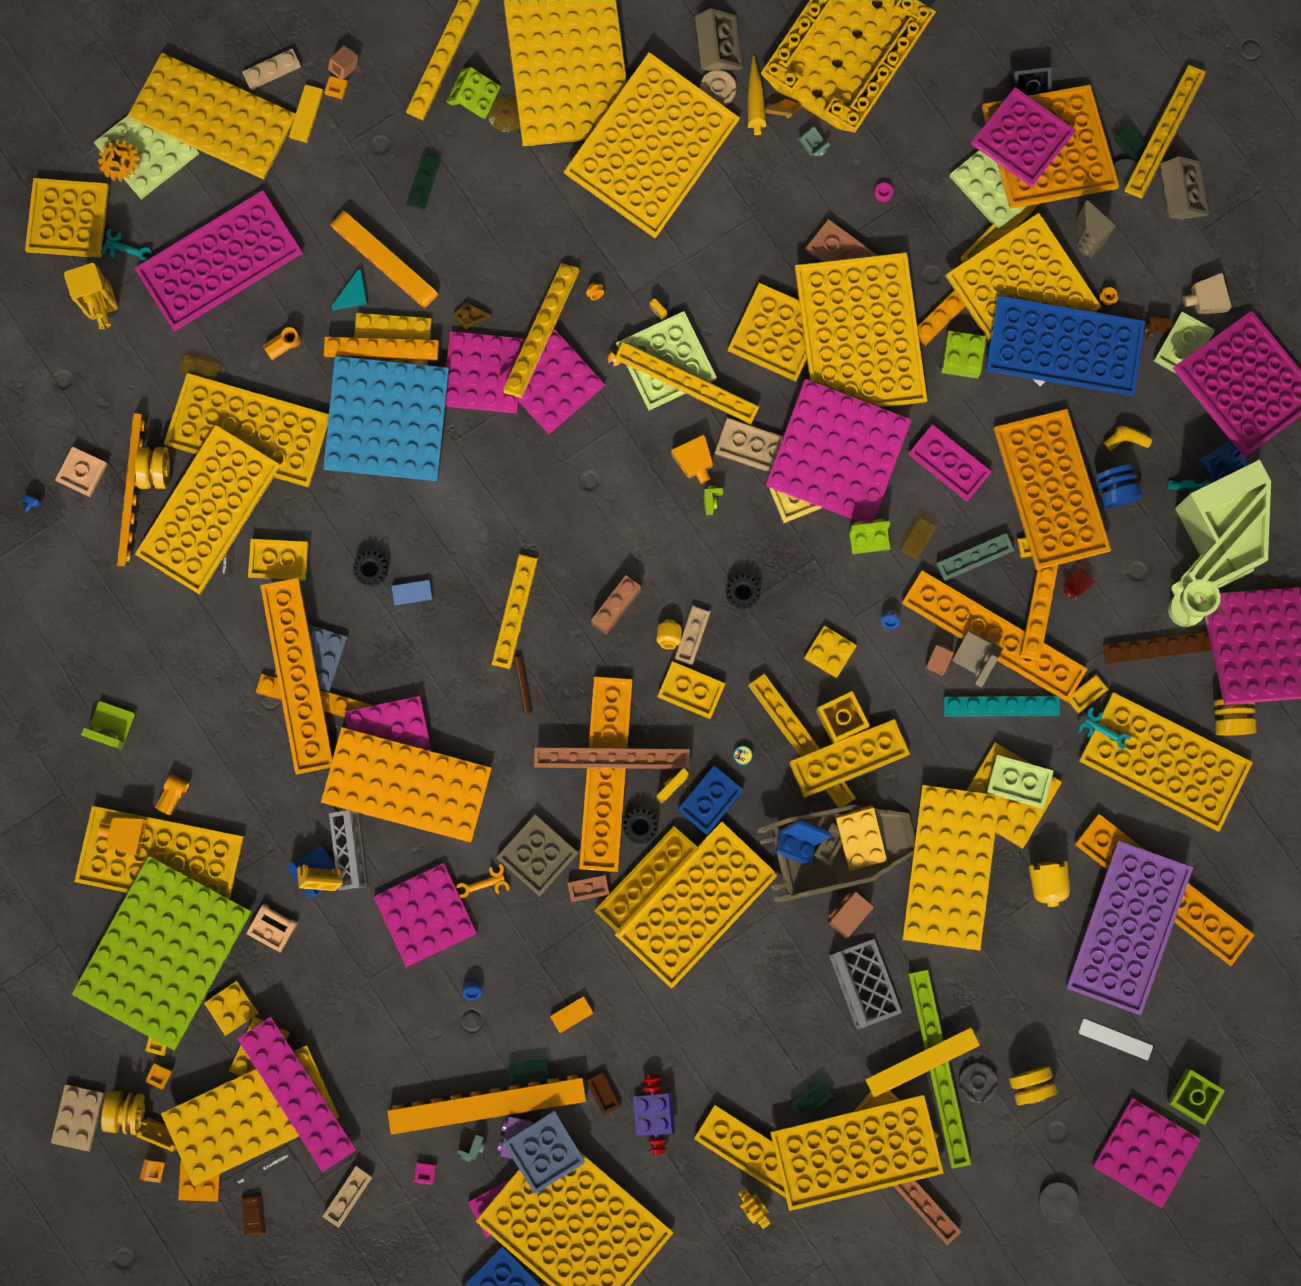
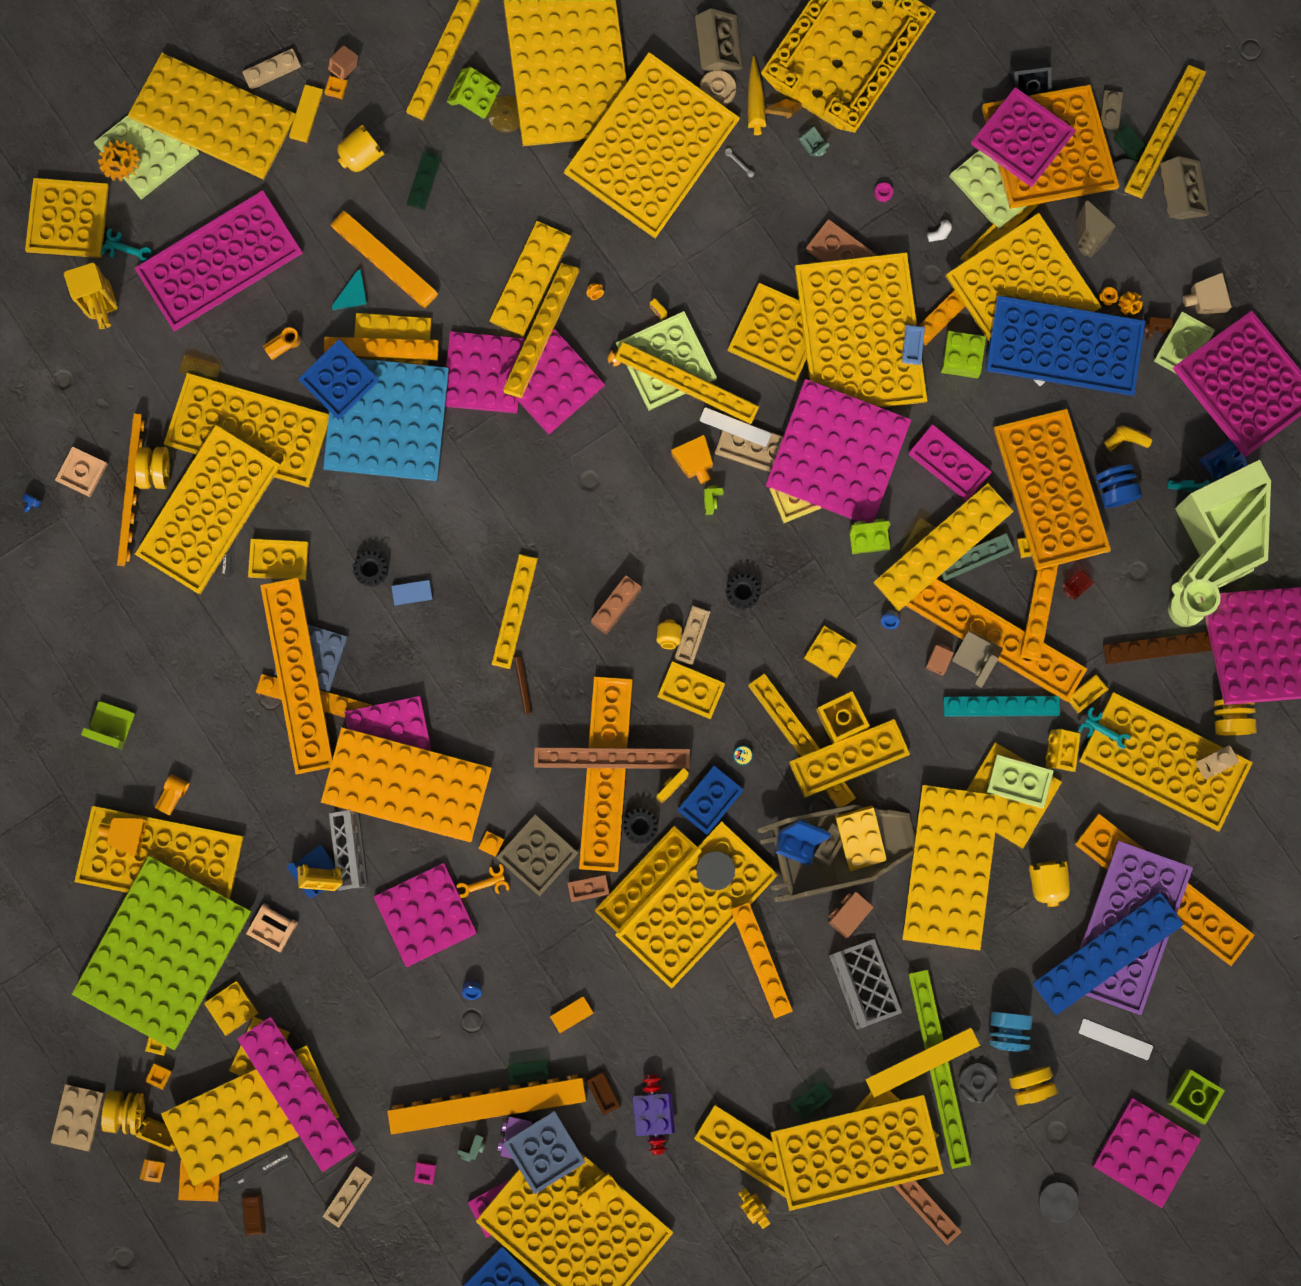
pearl gold piece [453,302,491,329] -> none
none -> blue plate [298,339,380,420]
none -> yellow cylinder [337,124,385,172]
none -> light orange plate [478,831,504,857]
none -> yellow plate [490,221,571,337]
none -> yellow bracket [577,1172,623,1216]
none -> dark grey tile [696,852,735,890]
none -> white sticker [700,408,771,447]
none -> light grey hinge [725,148,754,177]
none -> light orange plate [730,902,793,1019]
none -> yellow plate [873,483,1013,611]
none -> medium blue tile [901,325,925,365]
none -> white arm [927,220,952,242]
none -> dark azure wheel [988,1012,1033,1052]
none -> blue plate [1032,892,1184,1016]
none -> yellow bracket [1046,729,1081,772]
none -> dark tan plate [1100,90,1123,130]
none -> light orange gear [1118,291,1143,316]
none -> tan torso [1195,745,1239,779]

